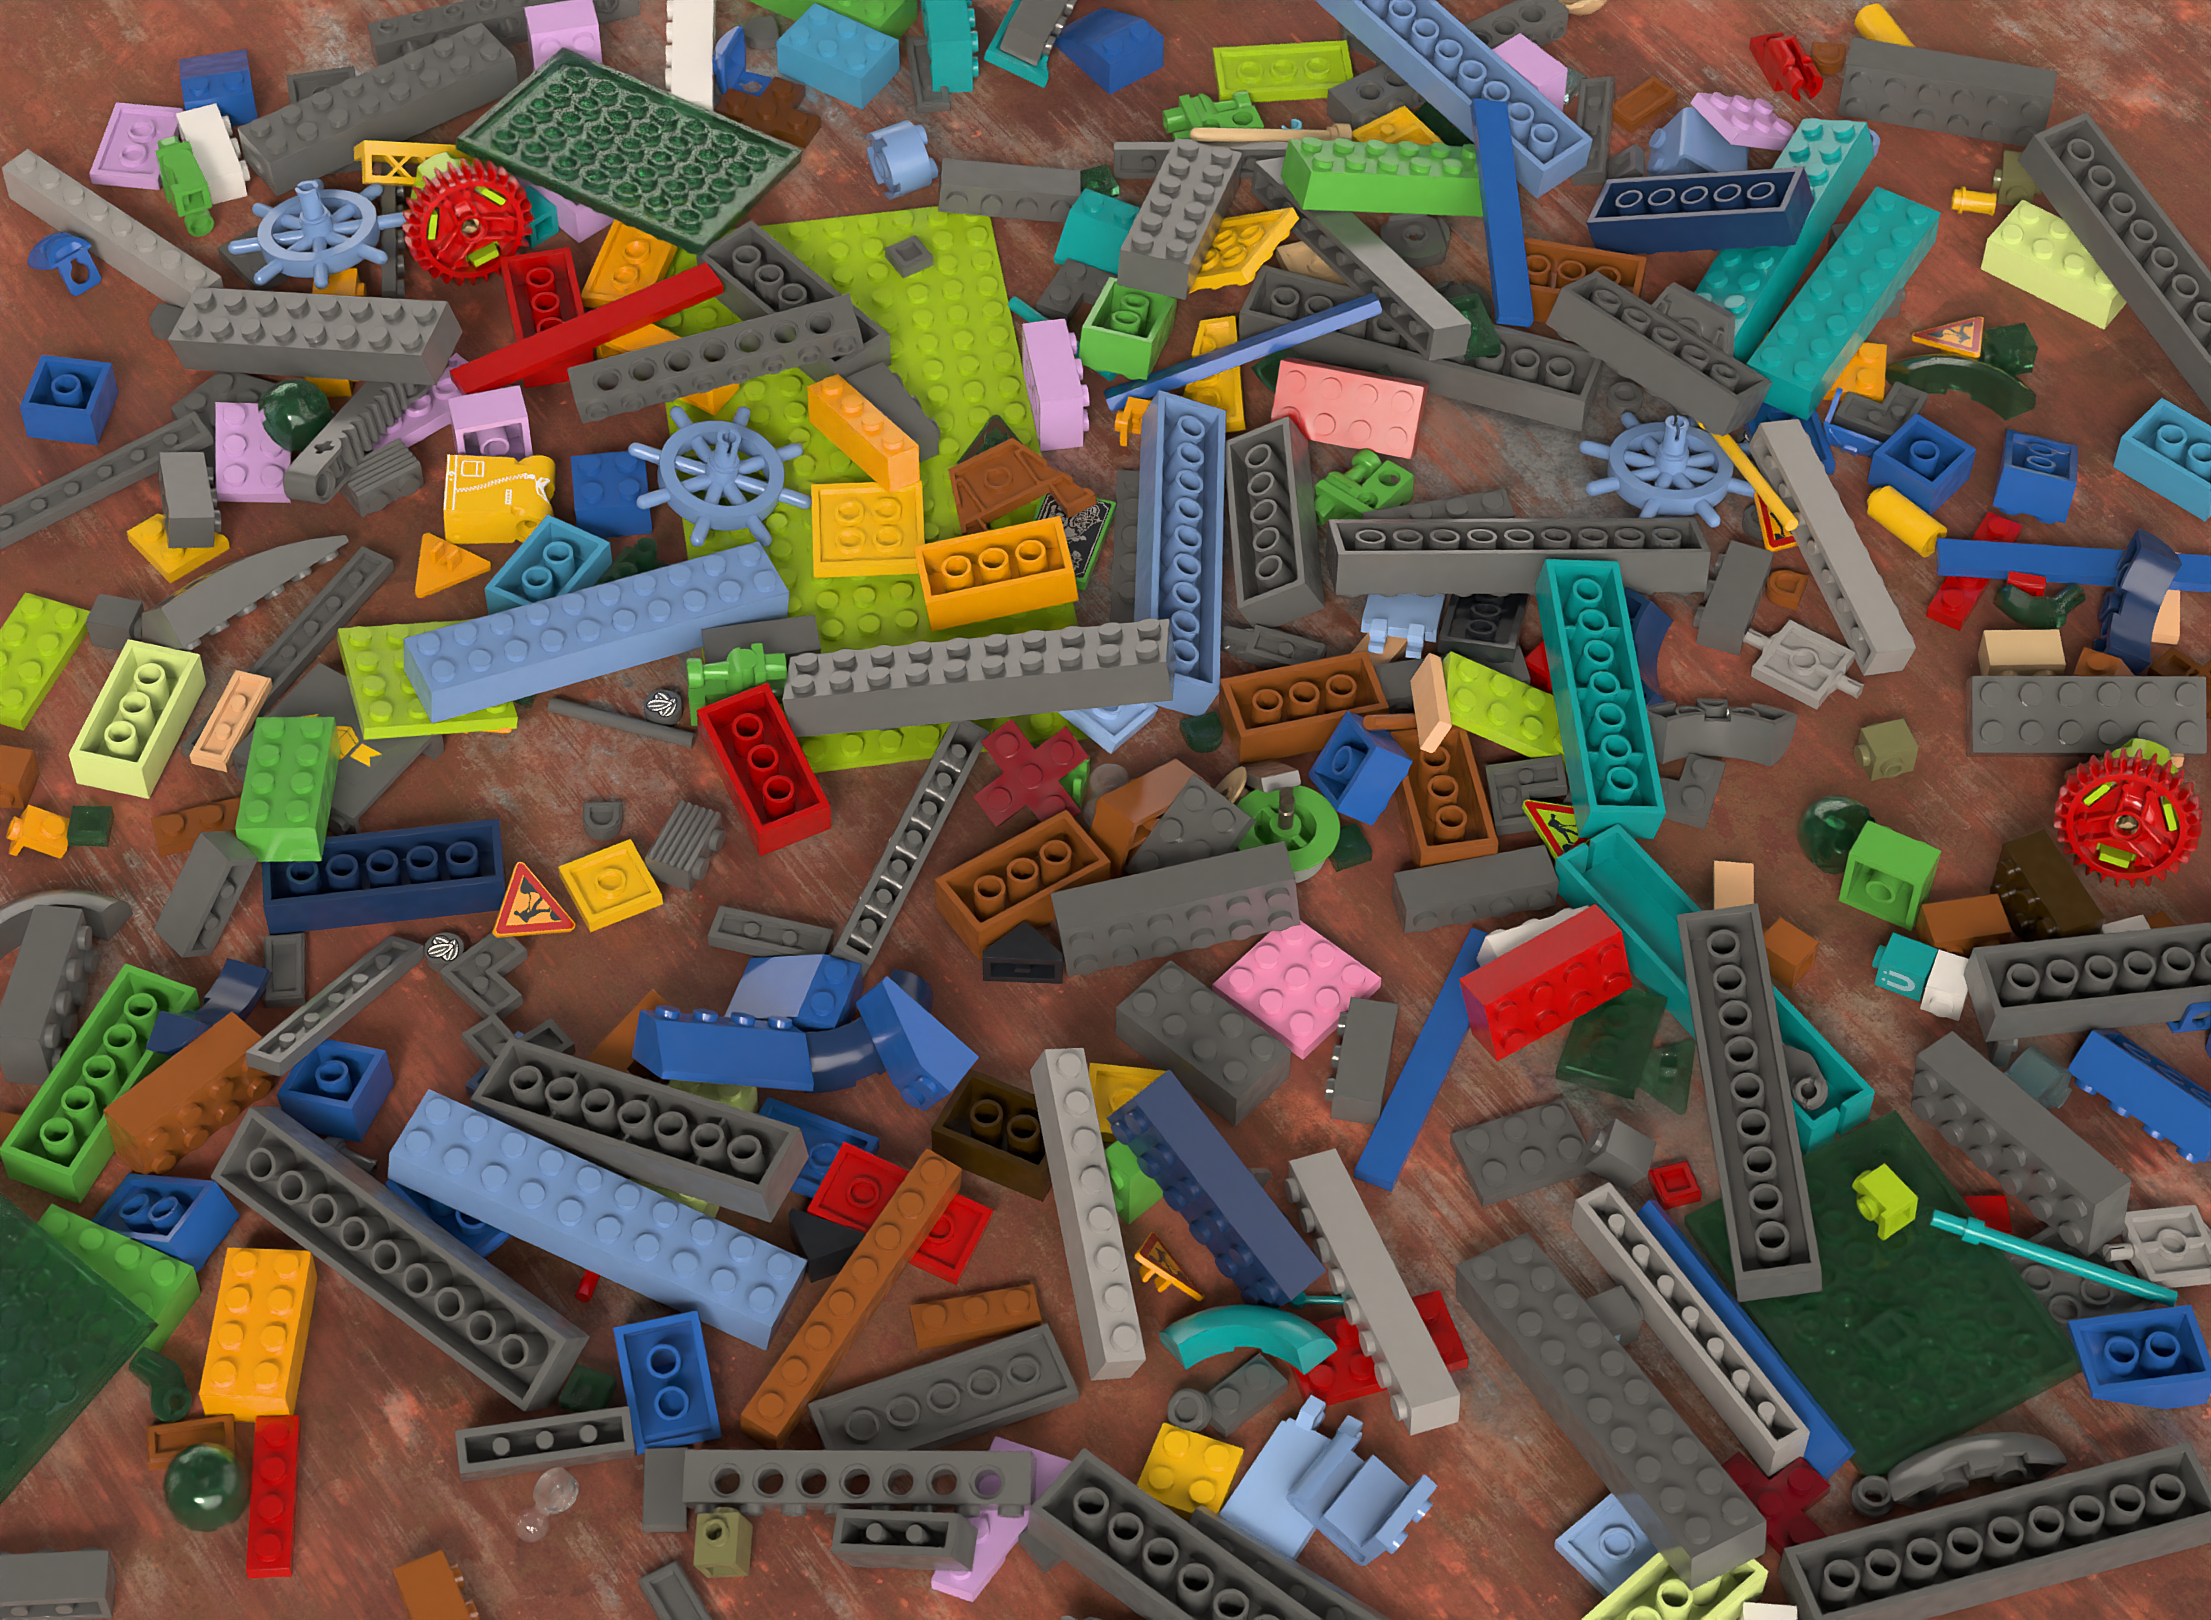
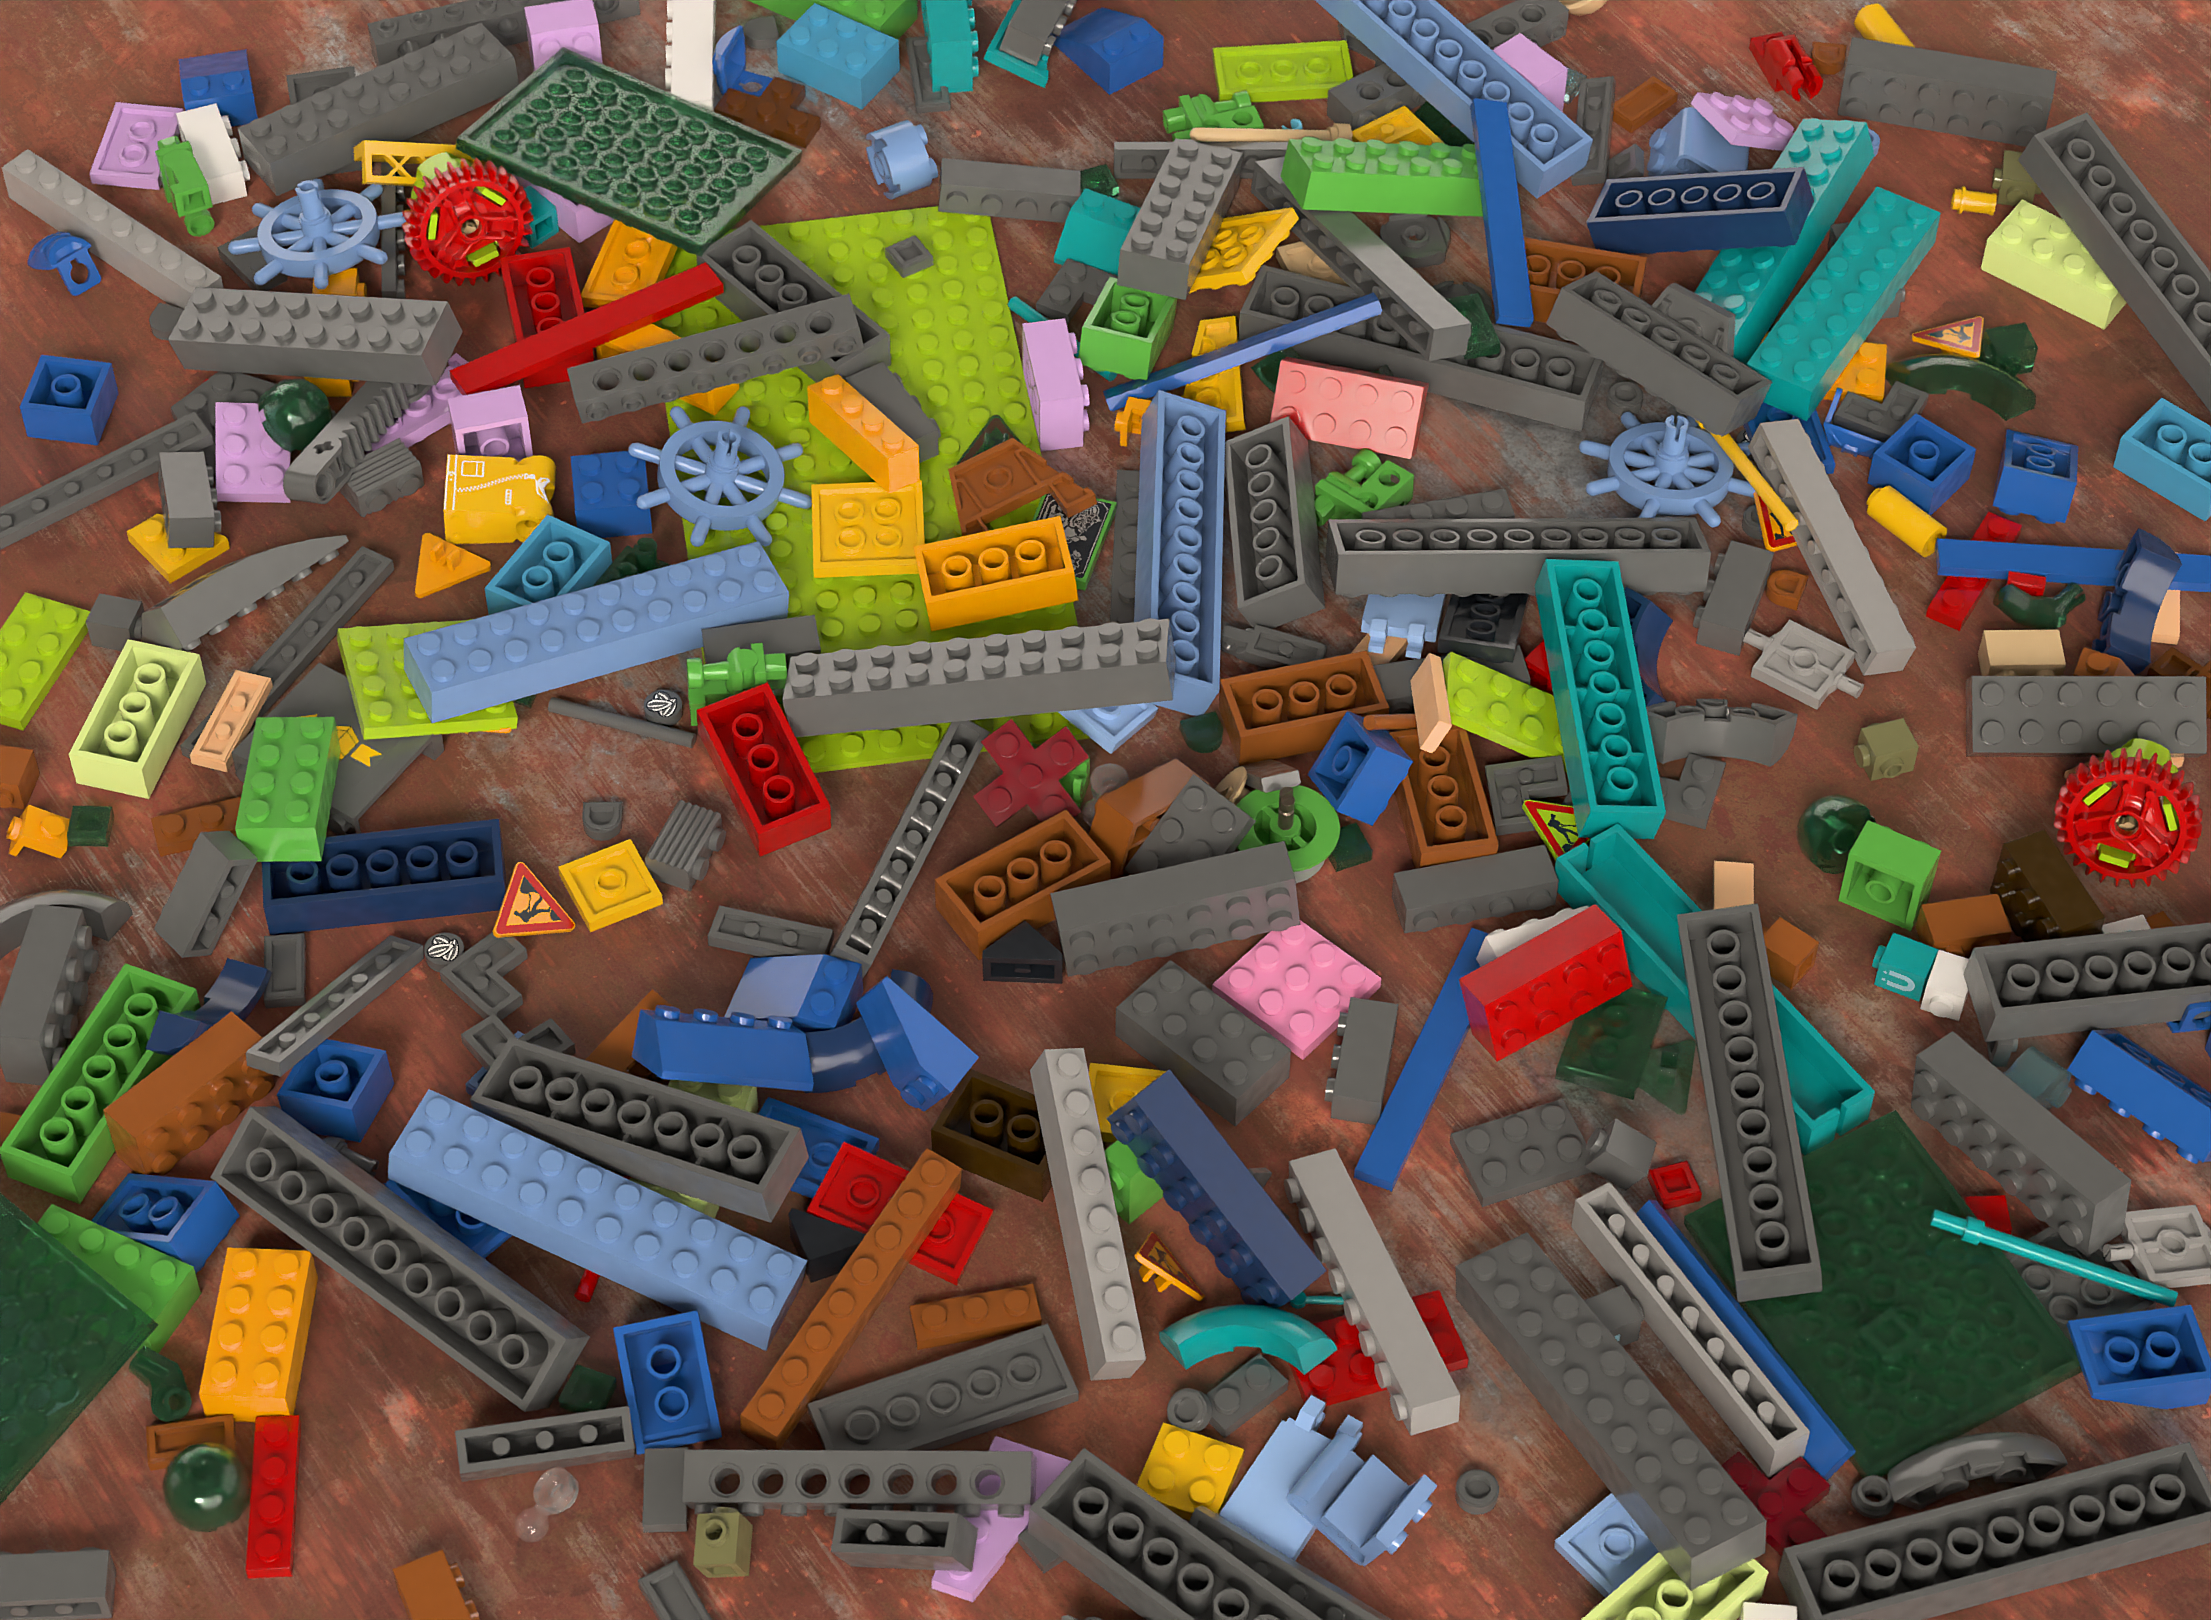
dark grey arm [1782,1043,1828,1111] -> none
lime brick [1852,1163,1918,1241] -> none
none -> dark grey tile [1455,1469,1499,1515]

